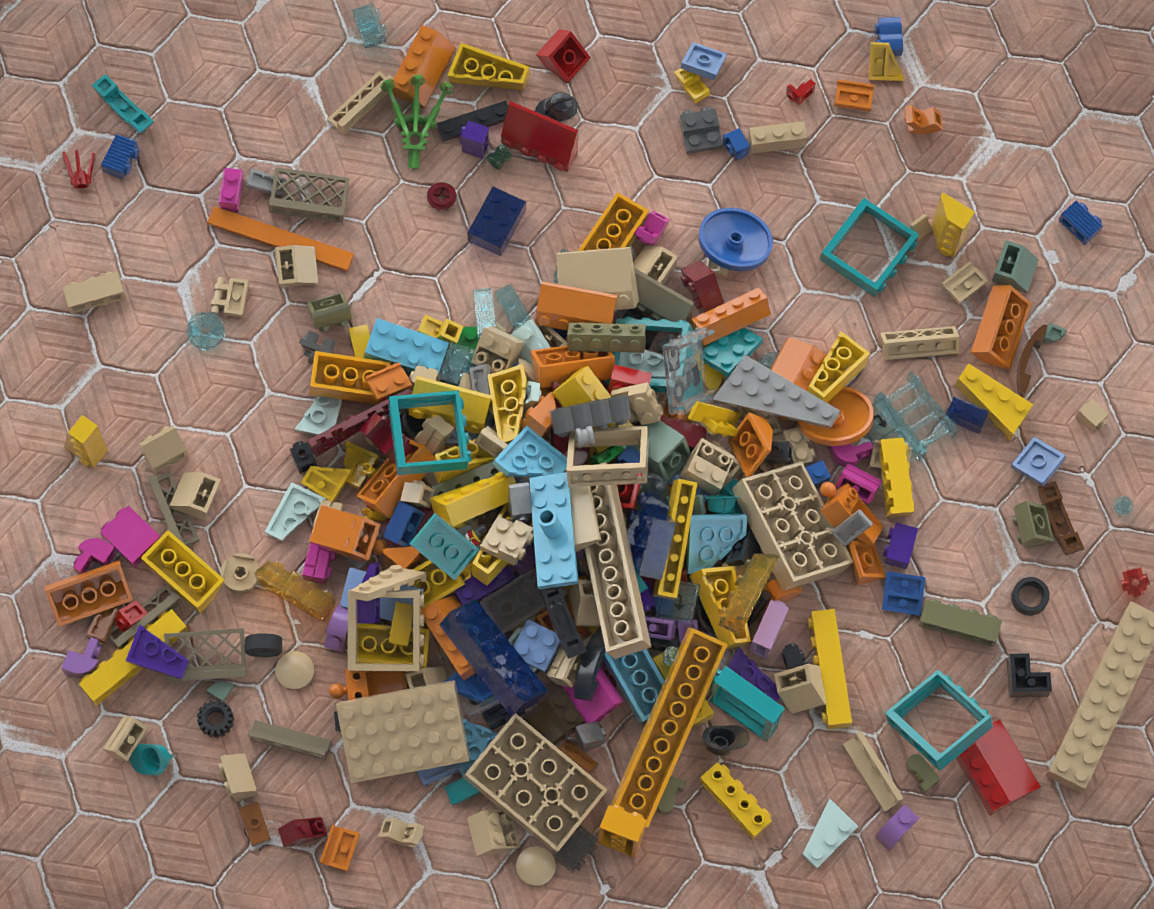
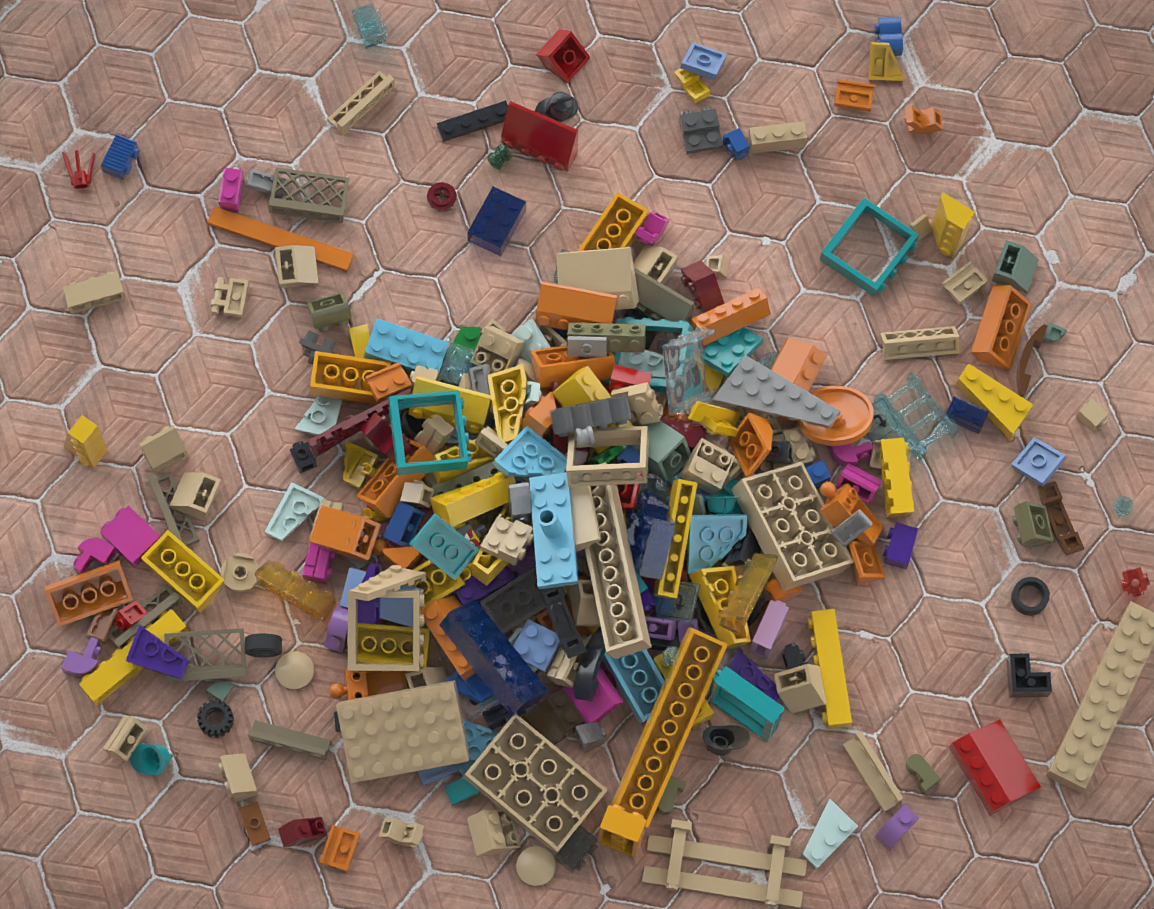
teal slope [92,74,154,134] -> none
clear light blue plate [187,312,225,351] -> none
yellow wing [301,466,353,503] -> none
bright green piece [380,75,454,169] -> none
yellow slope [389,602,413,647] -> none
orange slope [392,25,456,109] -> none
yellow brick [417,314,464,347] -> none
yellow wedge [447,43,531,90] -> none
dark purple brick [459,120,489,159] -> none
clear light blue tile [473,288,496,340] -> none
clear light blue tile [494,284,531,331] -> none
dark orange plate [558,740,598,774] -> none
dish [698,208,773,271] -> none
yellow brick [699,762,772,840] -> none
red bracket [786,79,816,105] -> none
yellow wedge [808,331,870,403] -> none
blue slope [882,571,926,616] -> none
teal window [885,670,993,771] -> none
olive brick [918,599,1002,647] -> none
blue brick [1059,200,1103,245] -> none
none -> light grey plate [568,336,607,357]
none -> tan fence [642,819,807,908]

